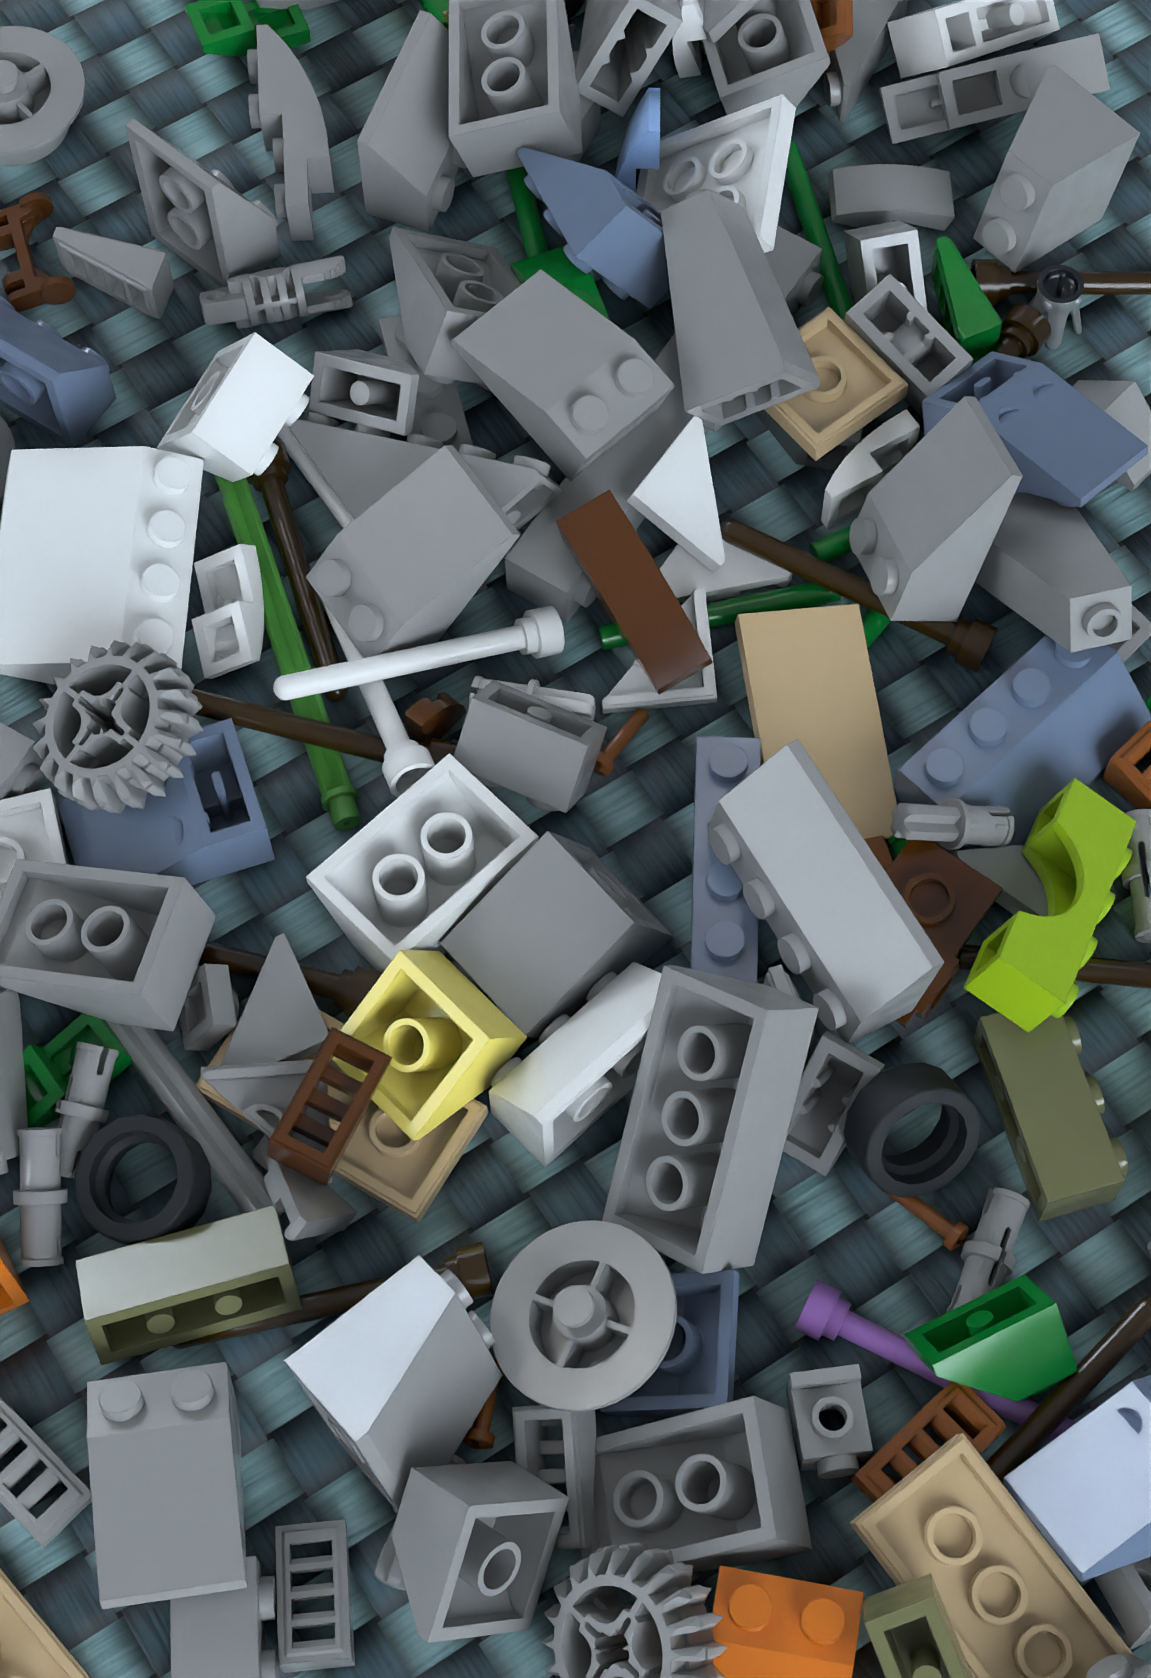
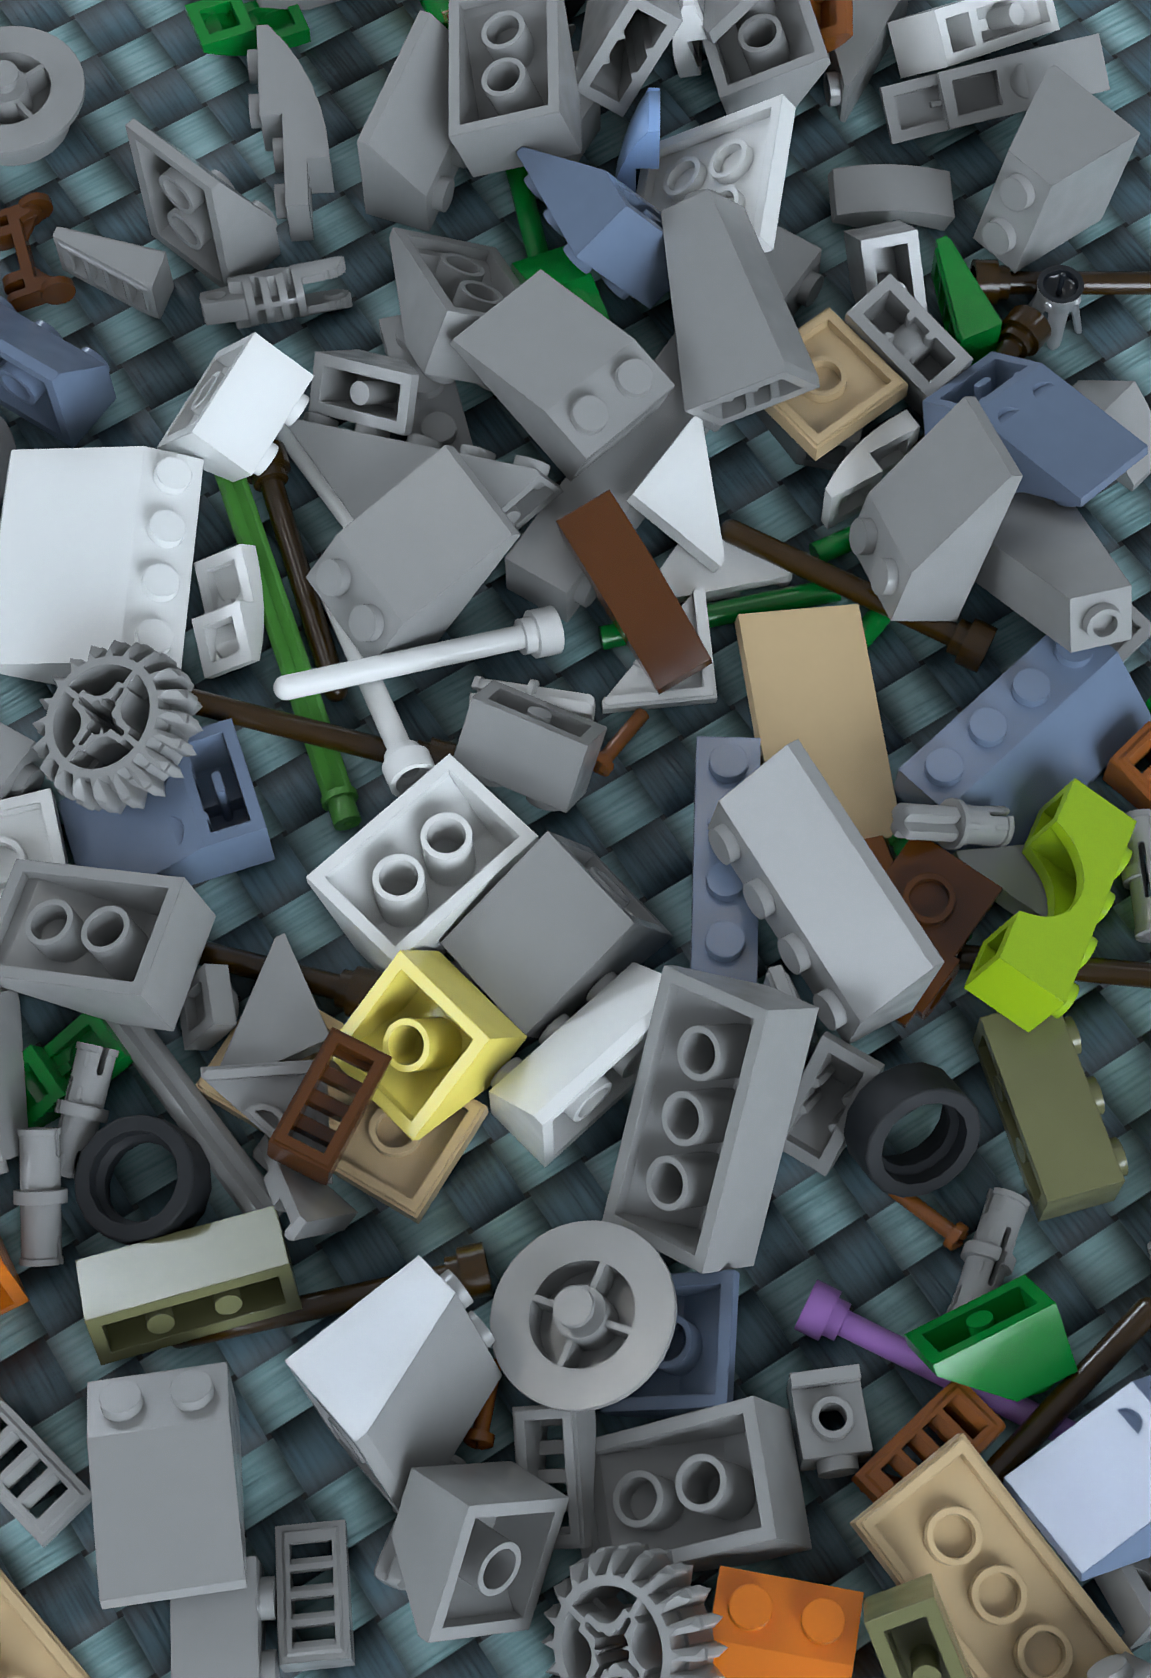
reddish brown tile [405,692,466,743] -> none
green bar [785,140,853,321] -> none

